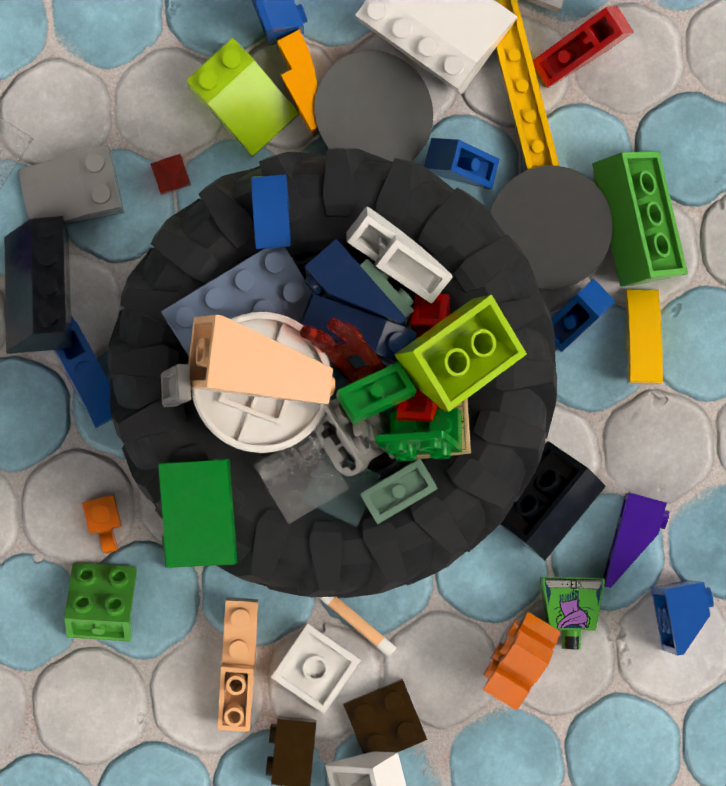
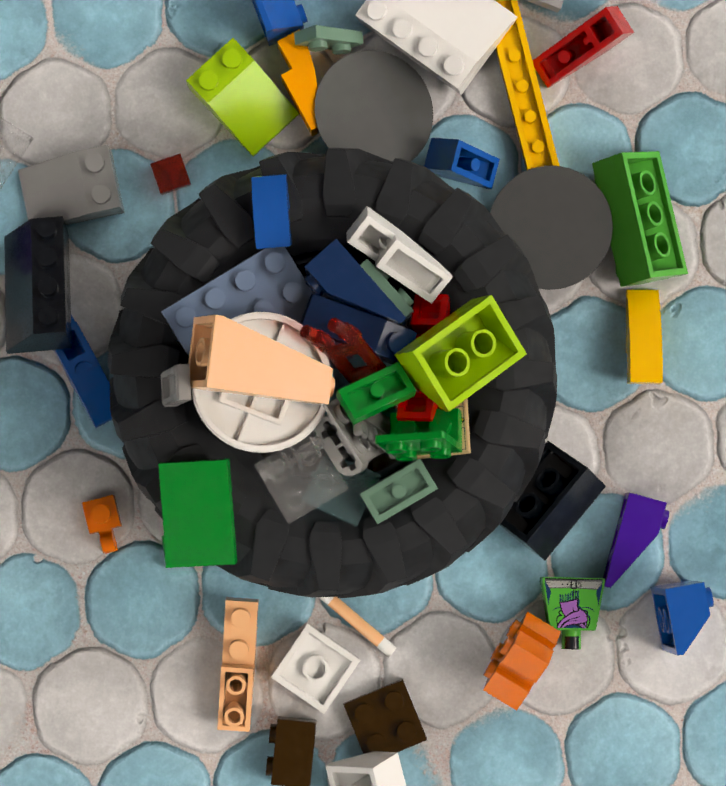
bright green bracket [64,563,137,642] -> none
blue slope [551,279,616,353] -> none
none -> sand green plate [294,25,363,55]

